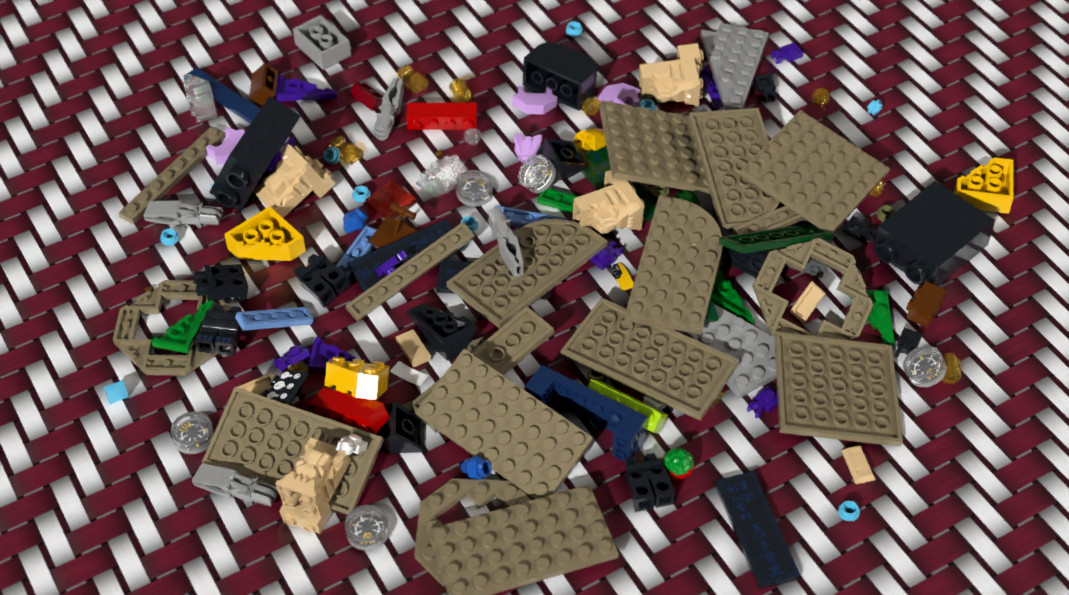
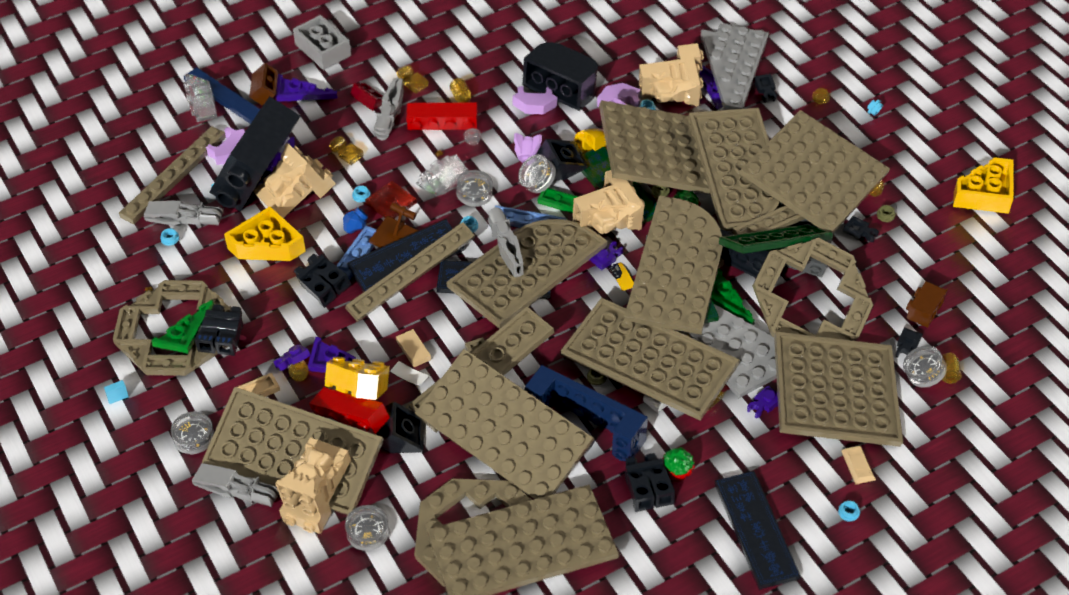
black hips [193,264,248,302] -> none
medium blue tile [235,307,314,331] -> none
black slope [262,370,309,406] -> none
medium azure plate [324,147,340,165] -> none
white plate [336,434,368,455] -> none
dark purple plate [375,250,408,277] -> none
black wedge [406,304,477,361] -> none
blue rock [461,456,492,480] -> none
medium azure plate [566,21,582,37] -> none
clear yellow plate [582,98,599,115] -> none
lime brick [588,379,668,433] -> none
dark purple plate [771,43,803,64] -> none
tan tile [790,281,825,324] -> none
green wing [849,290,895,347] -> none
black brick [873,181,995,287] -> none

